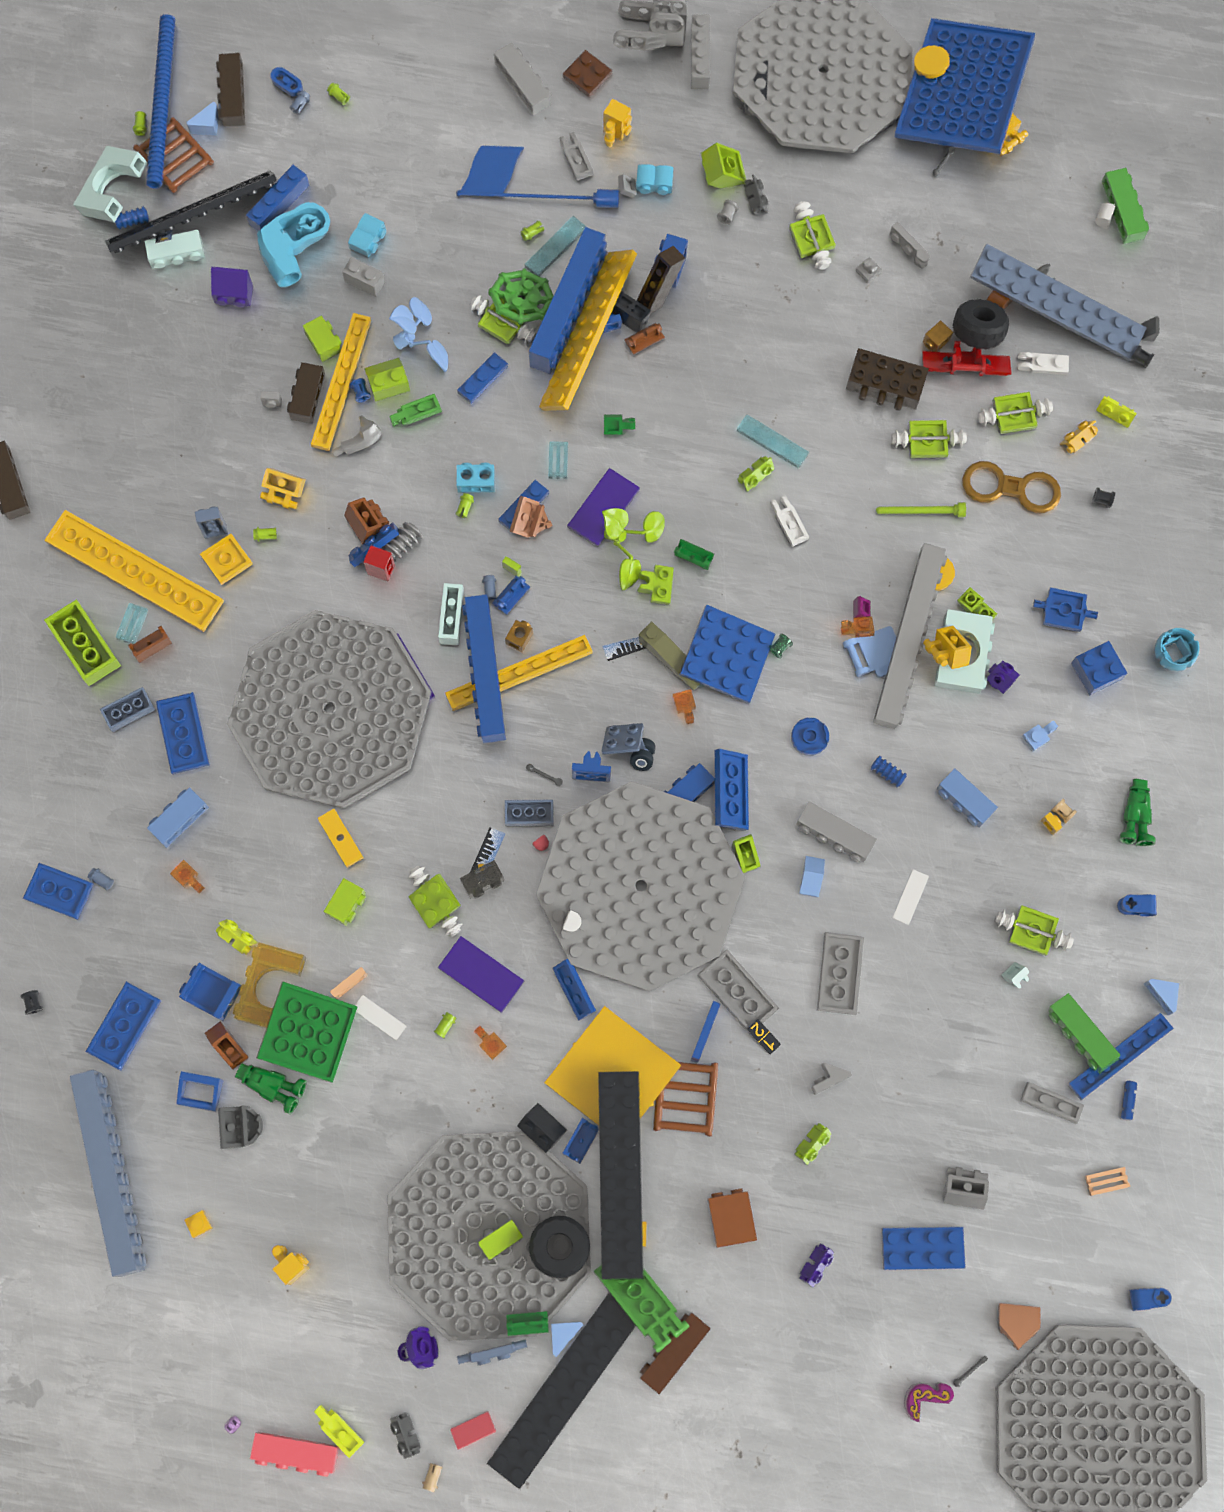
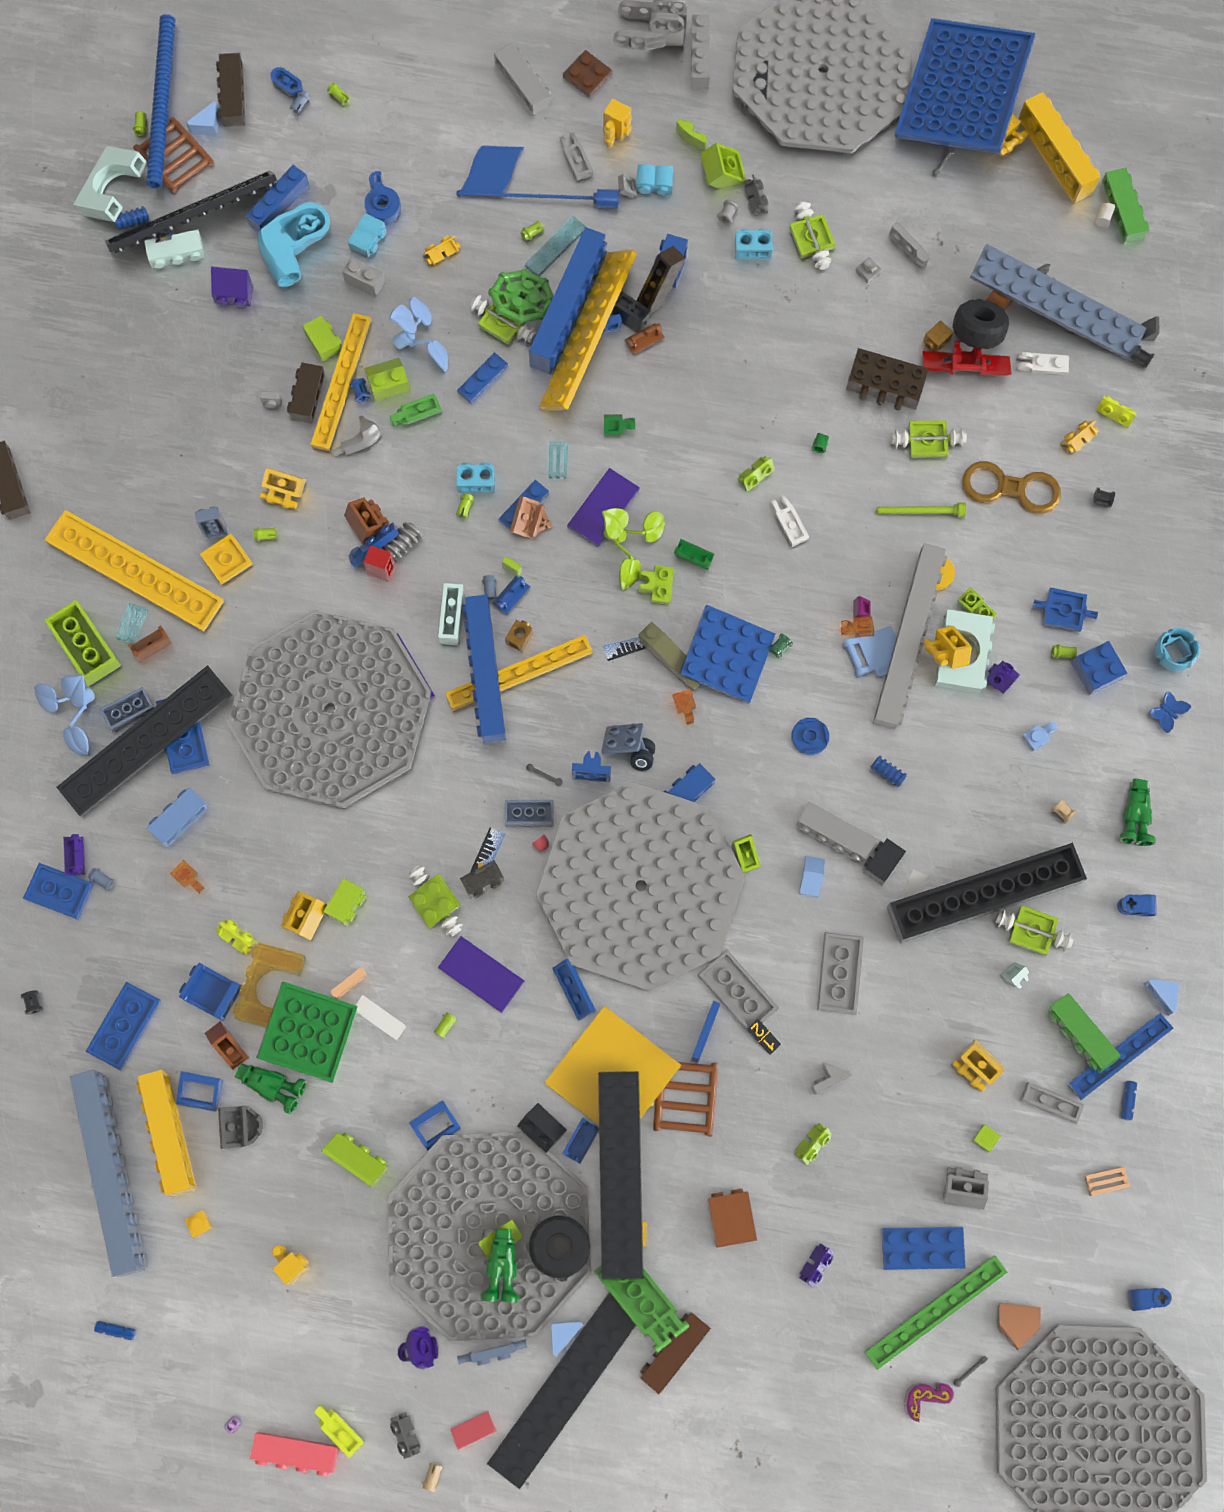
yellow tile [318,809,364,868] -> none
clear orange plate [474,1026,507,1060] -> none
green hinge [506,1311,549,1336] -> none
white brick [562,910,581,932] -> none
blue plate [714,749,749,831] -> none
clear light blue tile [737,415,809,469] -> none
yellow tile [914,45,950,78] -> none
medium blue brick [937,768,998,828] -> none
lime plate [978,392,1053,434] -> none
yellow plate [1041,812,1062,836] -> none
none -> light blue plant [34,675,95,756]
none -> black plate [56,665,232,817]
none -> dark purple hinge [63,834,85,875]
none -> blue axle [94,1321,135,1340]
none -> yellow brick [136,1070,197,1197]
none -> yellow brick [280,891,327,940]
none -> lime slope [321,1132,388,1188]
none -> blue piece [365,171,401,226]
none -> blue tile [409,1100,461,1151]
none -> yellow hinge [422,235,461,265]
none -> green piece [481,1229,519,1303]
none -> lime slope [676,119,708,151]
none -> medium azure brick [735,229,773,259]
none -> green hose [812,433,829,453]
none -> black brick [863,838,906,885]
none -> bright green plate [865,1255,1008,1370]
none -> black brick [887,843,1087,943]
none -> yellow brick [952,1039,1004,1092]
none -> lime tile [973,1124,1001,1153]
none -> yellow brick [1018,92,1100,204]
none -> lime pin [1051,644,1077,659]
none -> blue piece [1149,691,1191,733]

